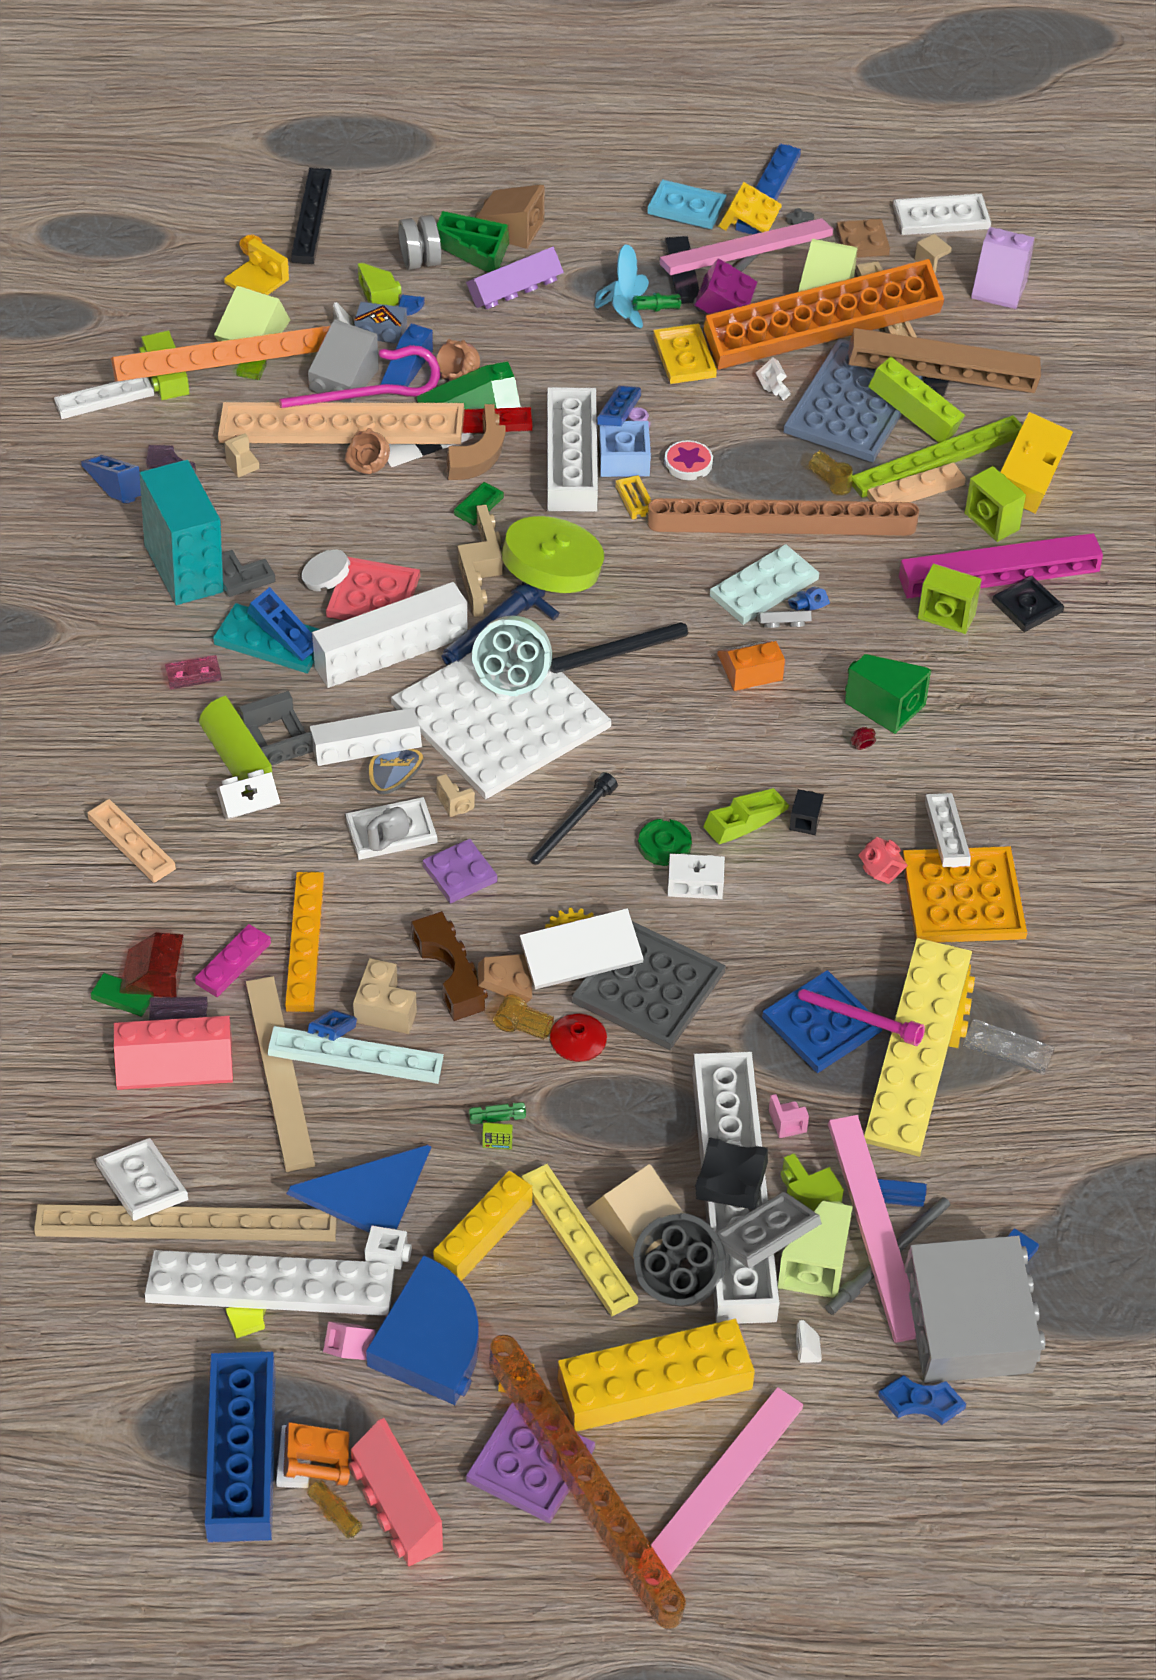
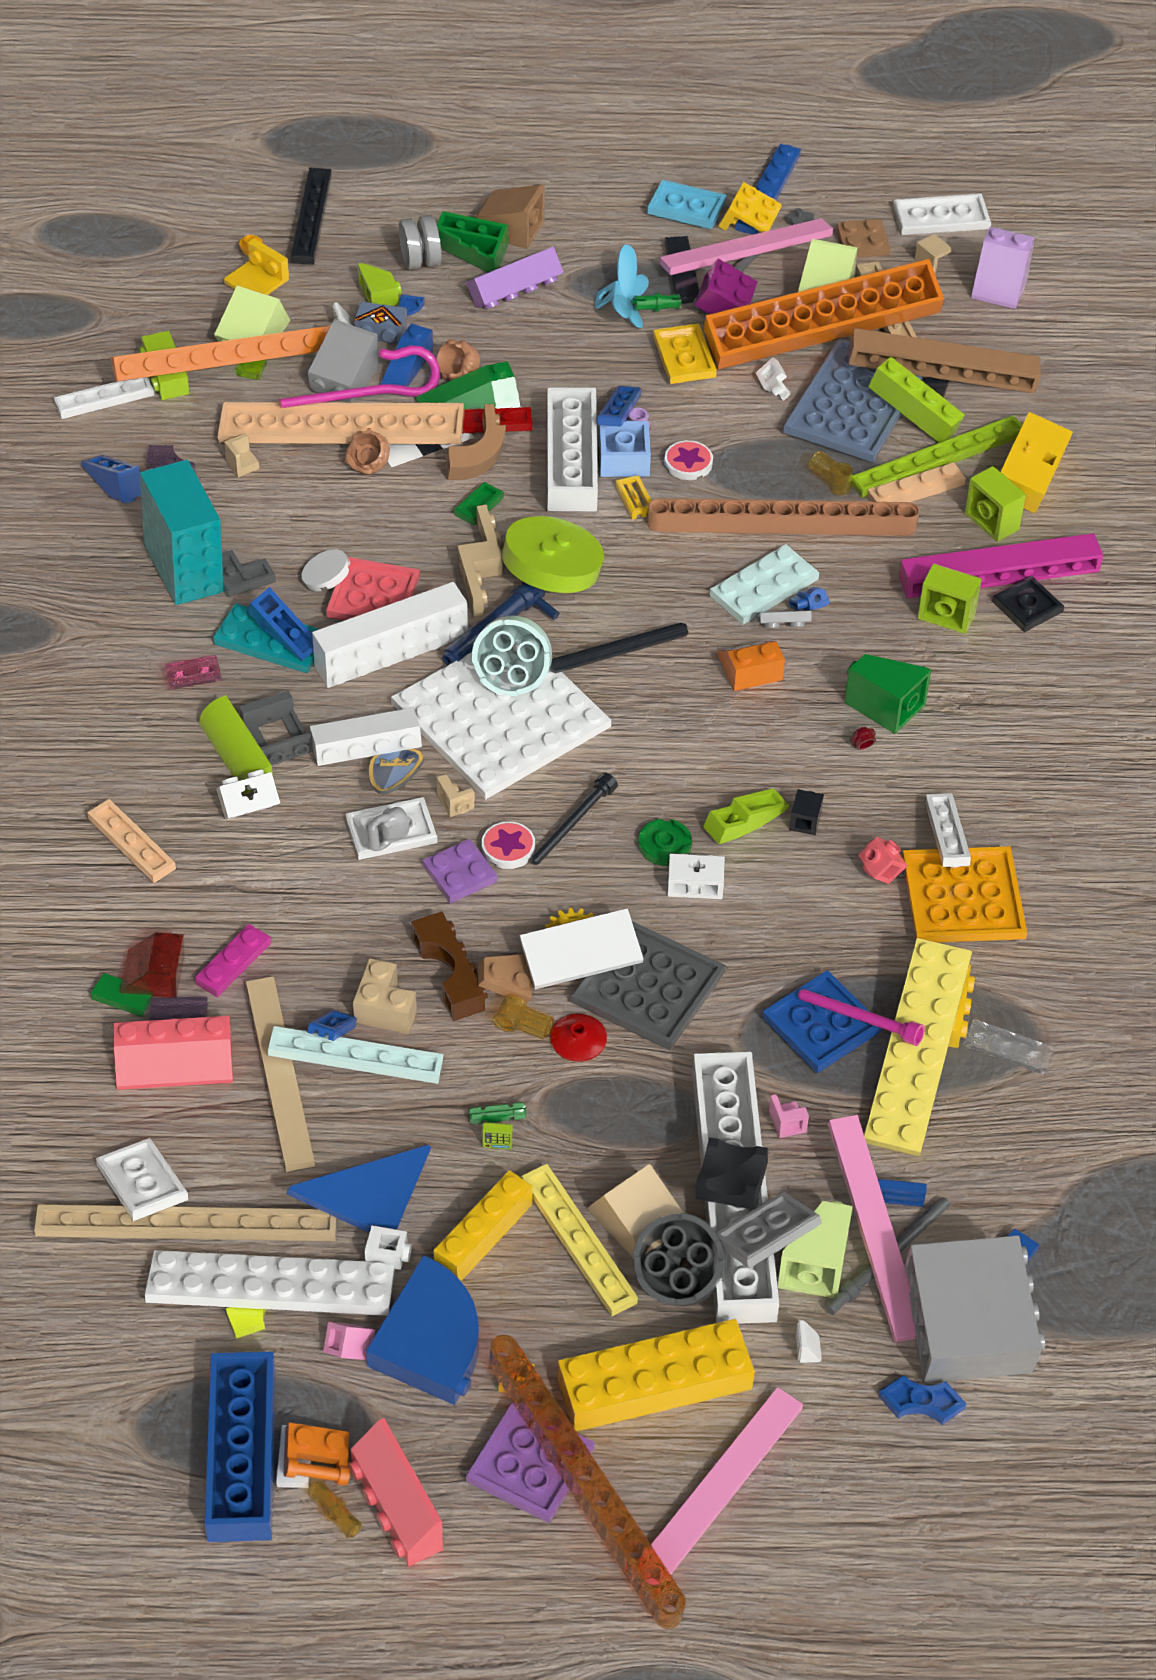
light orange plate [285,872,324,1012] -> none
lime brick [781,1153,844,1211] -> none
none -> tile [482,822,535,869]

